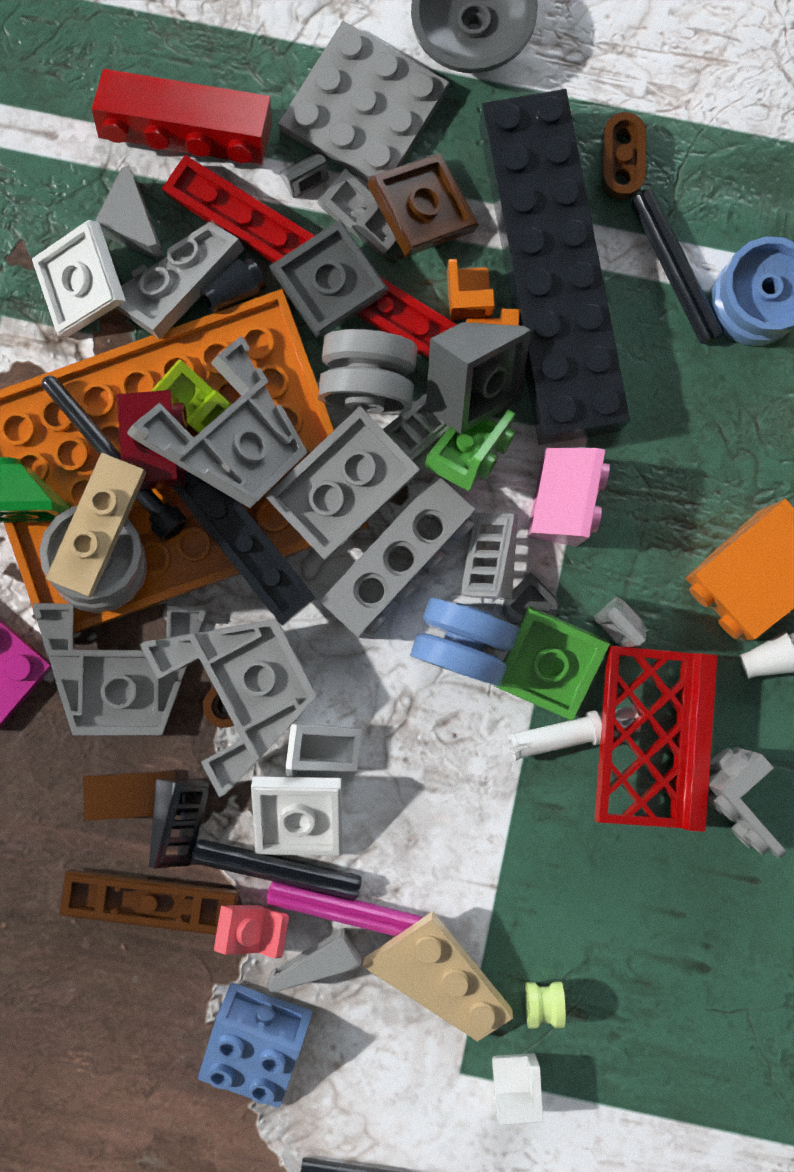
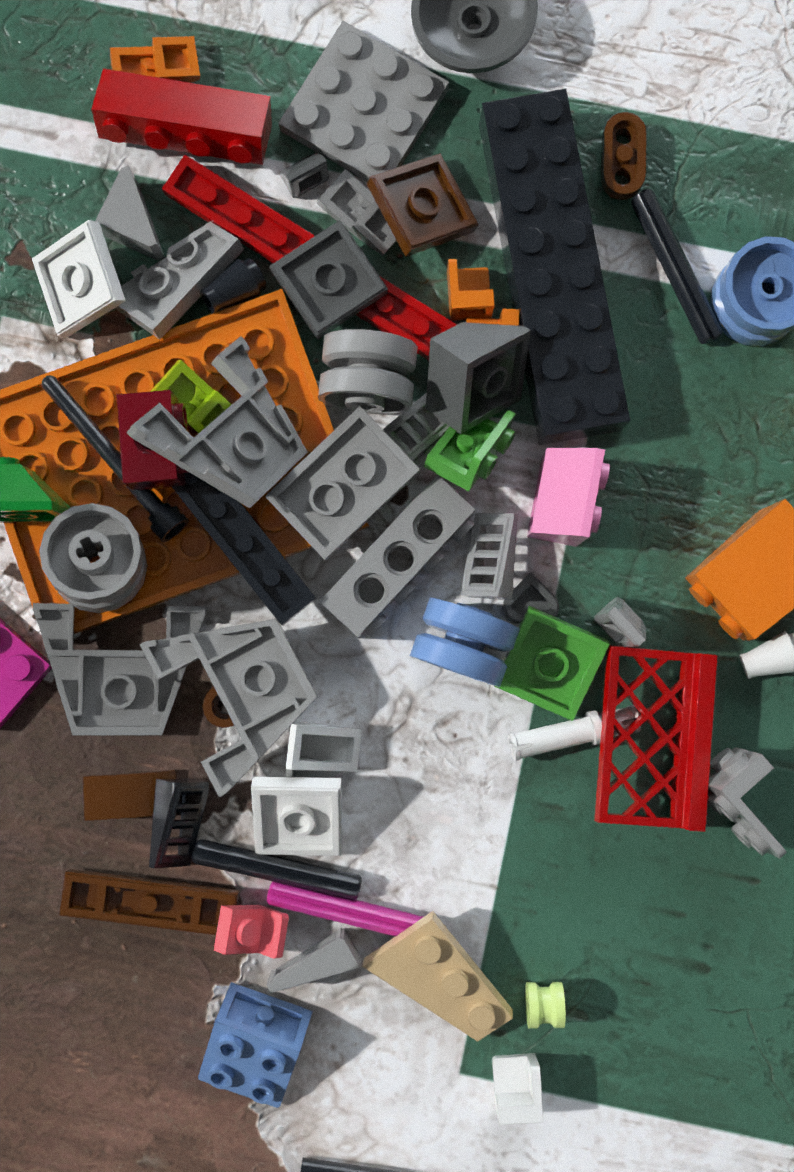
tan plate [46,452,146,598] -> none
none -> orange slope [110,36,200,83]

